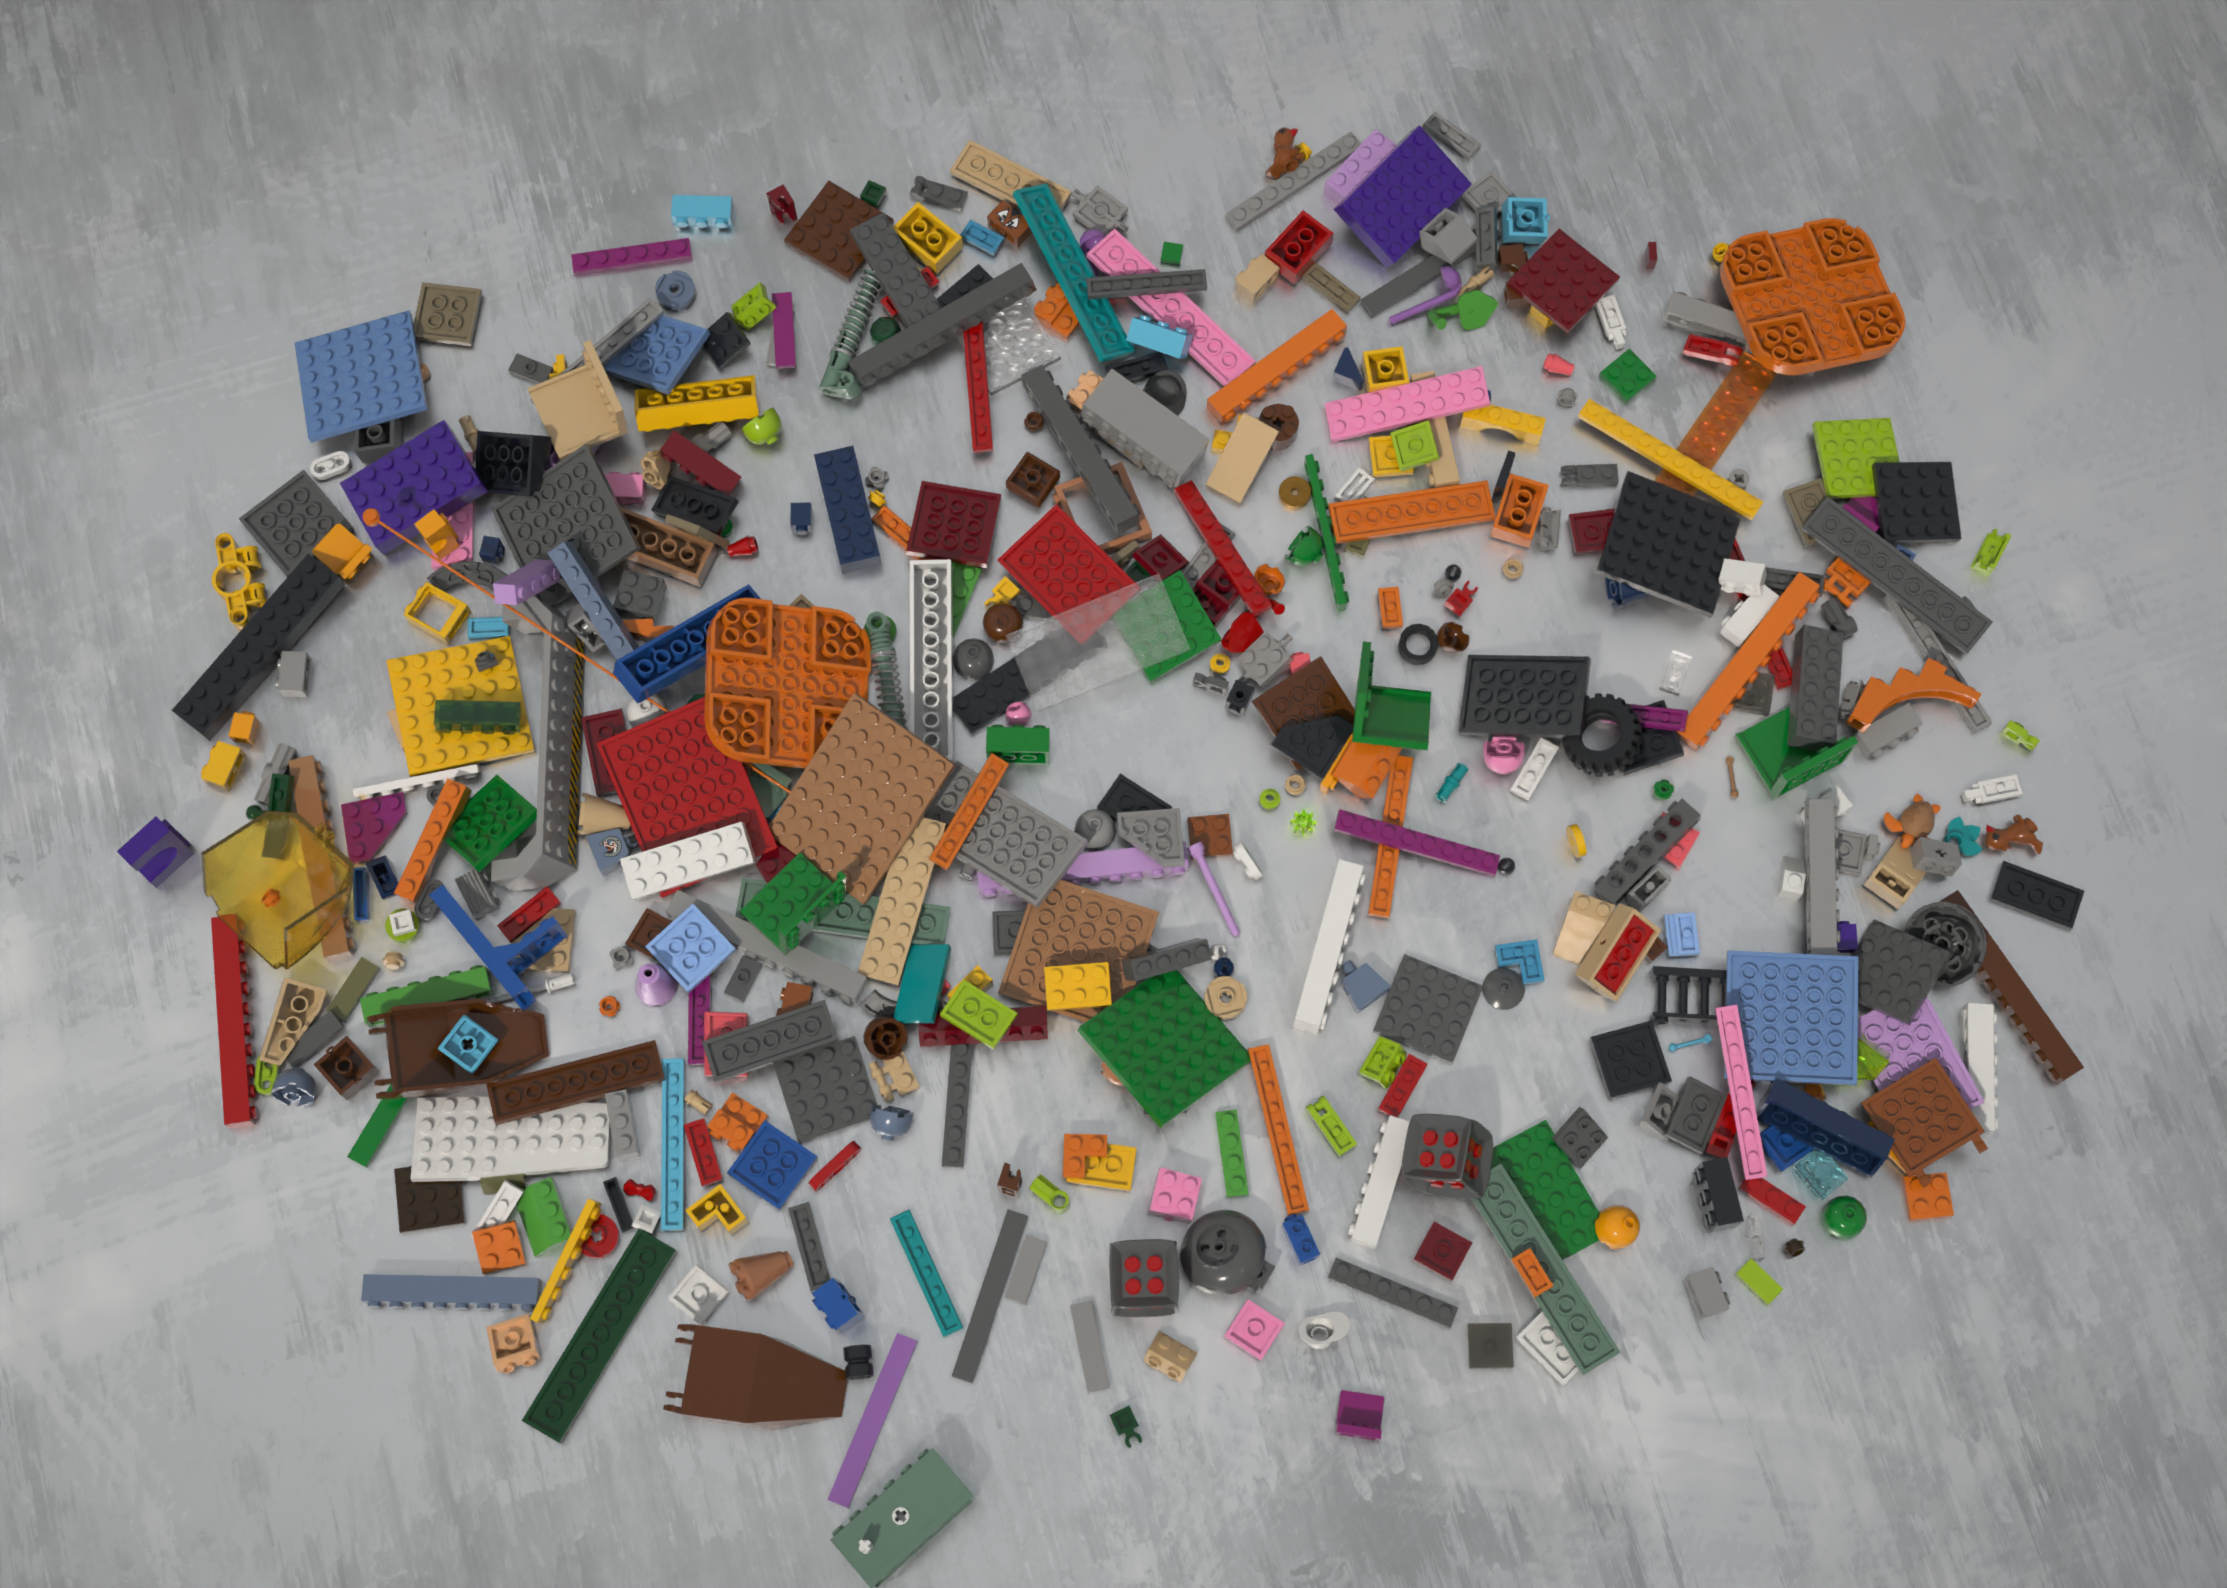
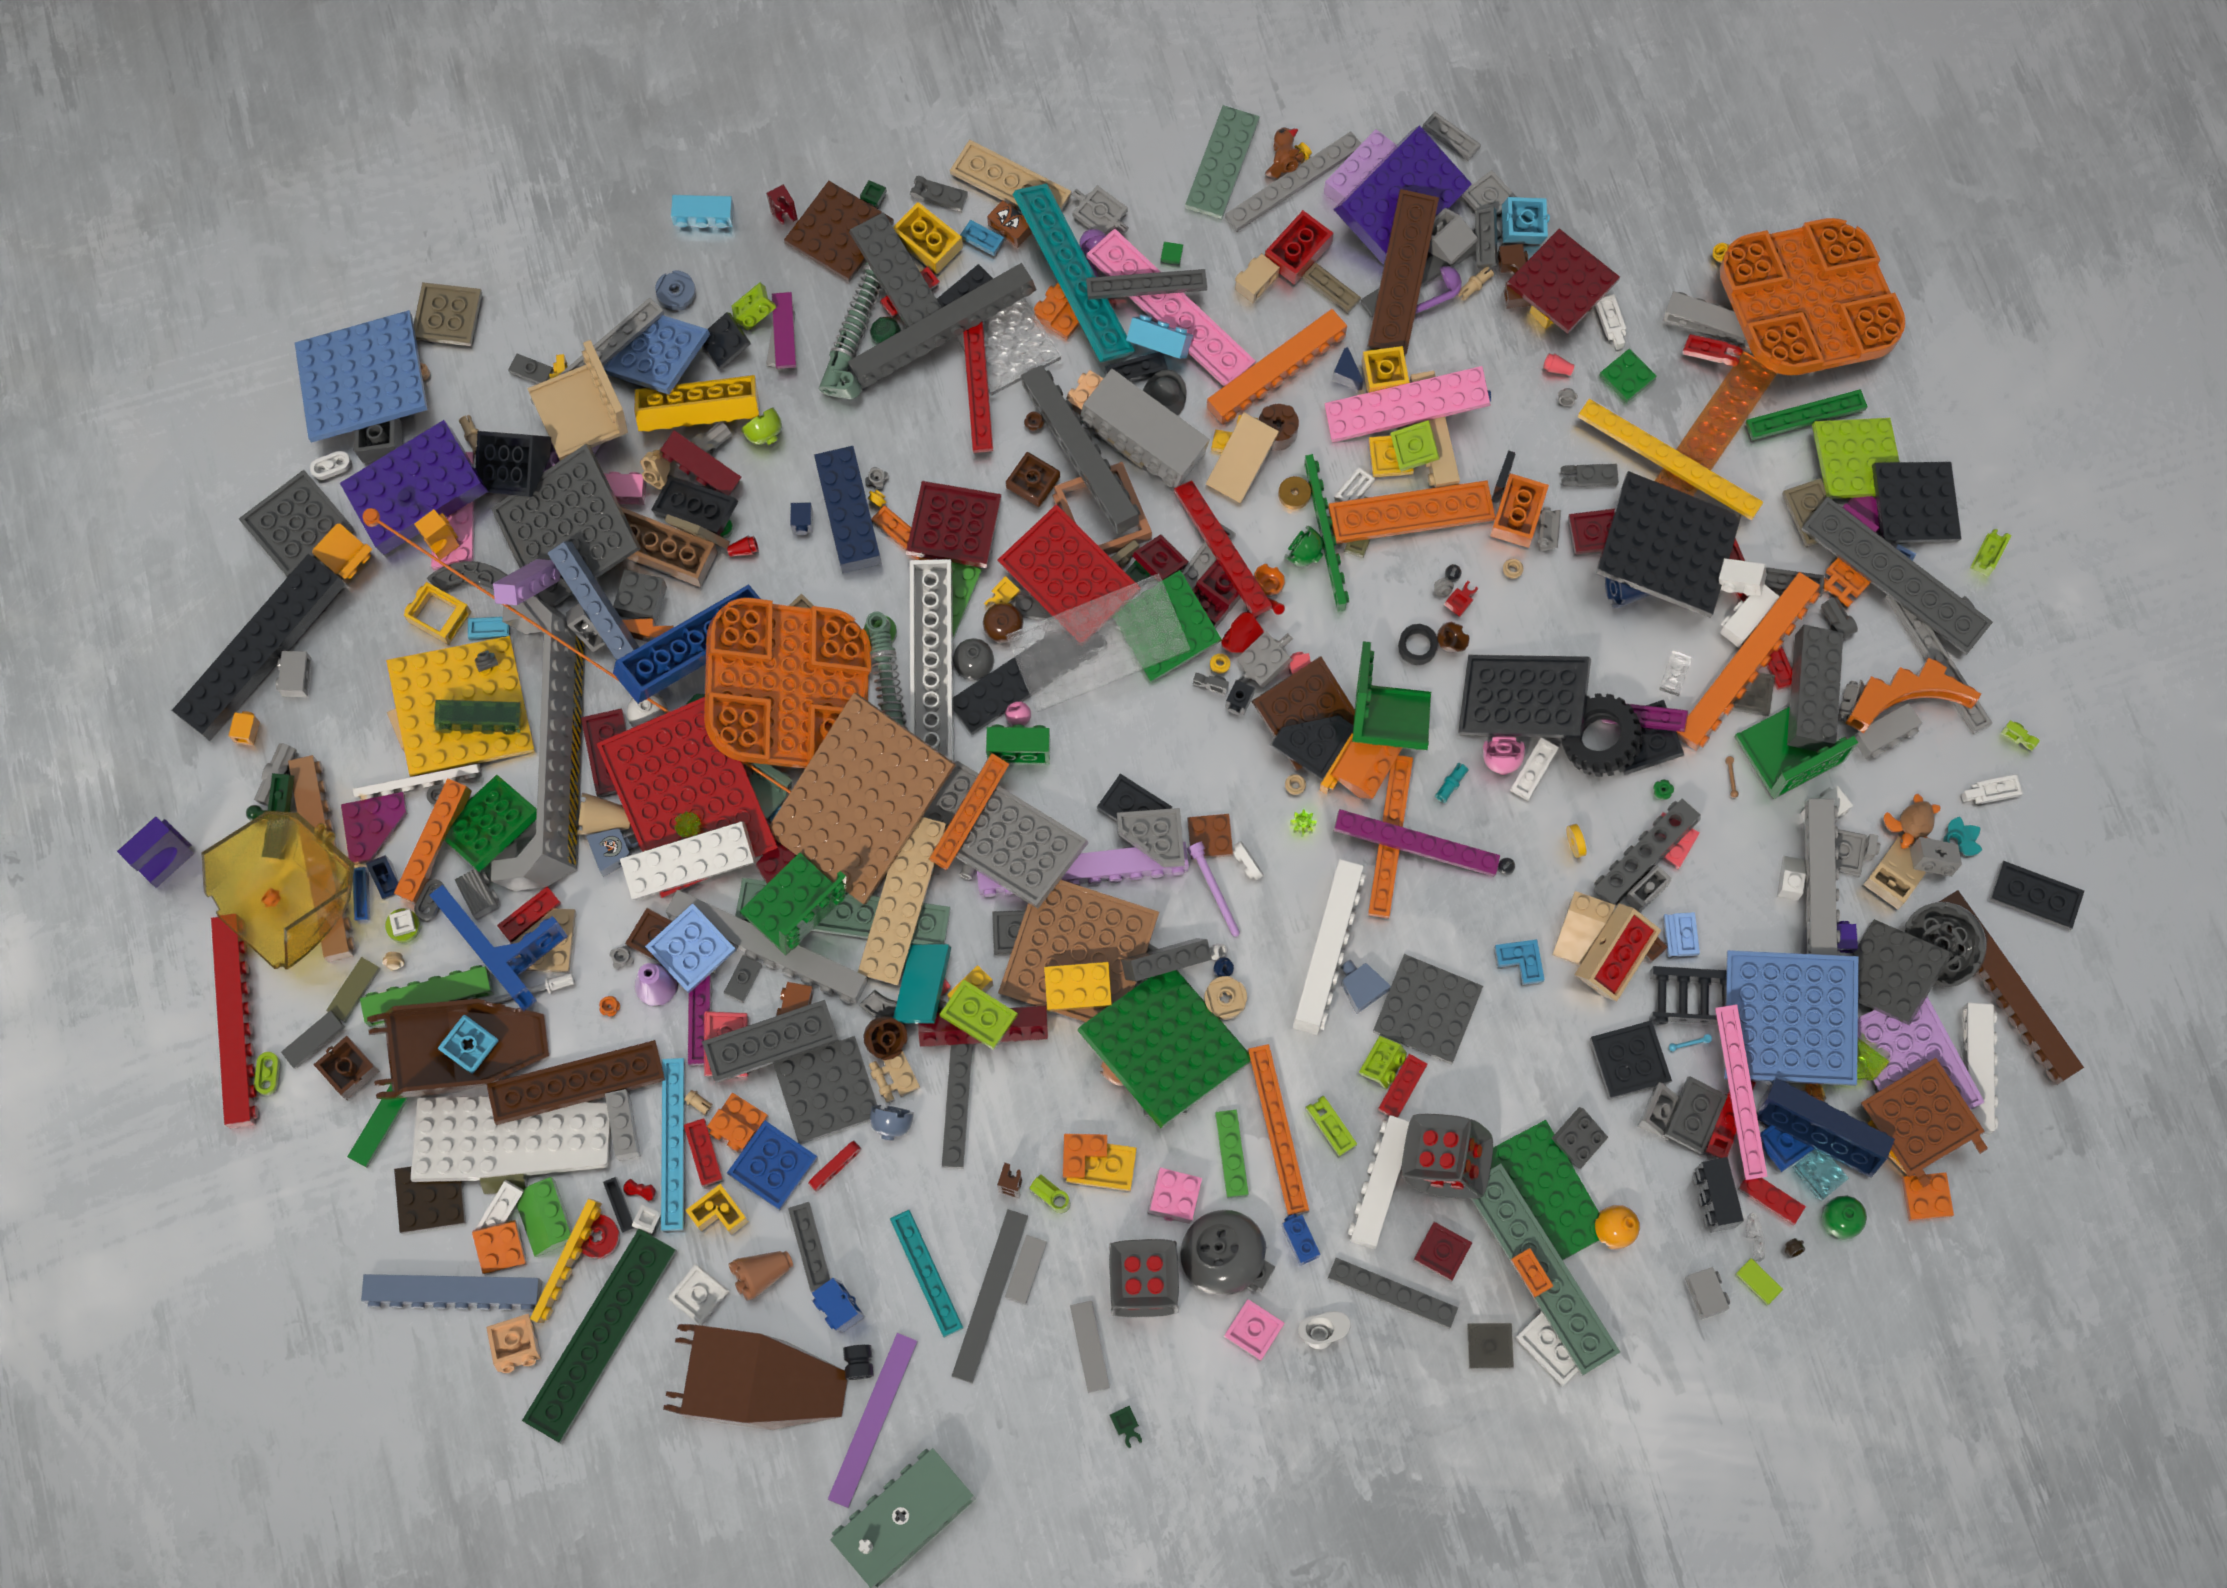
yellow brick [201,741,246,792] -> none
yellow piece [212,533,267,631] -> none
tan wedge [259,978,327,1066] -> none
sand blue cylinder [271,1067,316,1107] -> none
dark blue plate [479,536,505,564] -> none
magenta plate [571,238,692,275] -> none
light grey cylinder [1074,809,1116,851] -> none
tan bracket [1143,1331,1197,1383] -> none
lime plate [1259,789,1280,809] -> none
magenta bracket [1335,1390,1384,1441] -> none
orange plate [1378,587,1403,629] -> none
bright green piece [1427,289,1498,330] -> none
yellow arch [1460,405,1546,446] -> none
dark grey dish [1482,968,1525,1010] -> none
dark red tile [1645,242,1657,269] -> none
light grey wheel [1727,469,1750,490] -> none
dark orange animal [1985,815,2043,855] -> none
none -> clear neon green gear [674,811,701,838]
none -> sand green plate [1185,105,1260,220]
none -> reddish brown plate [1367,189,1439,355]
none -> green plate [1745,389,1868,441]

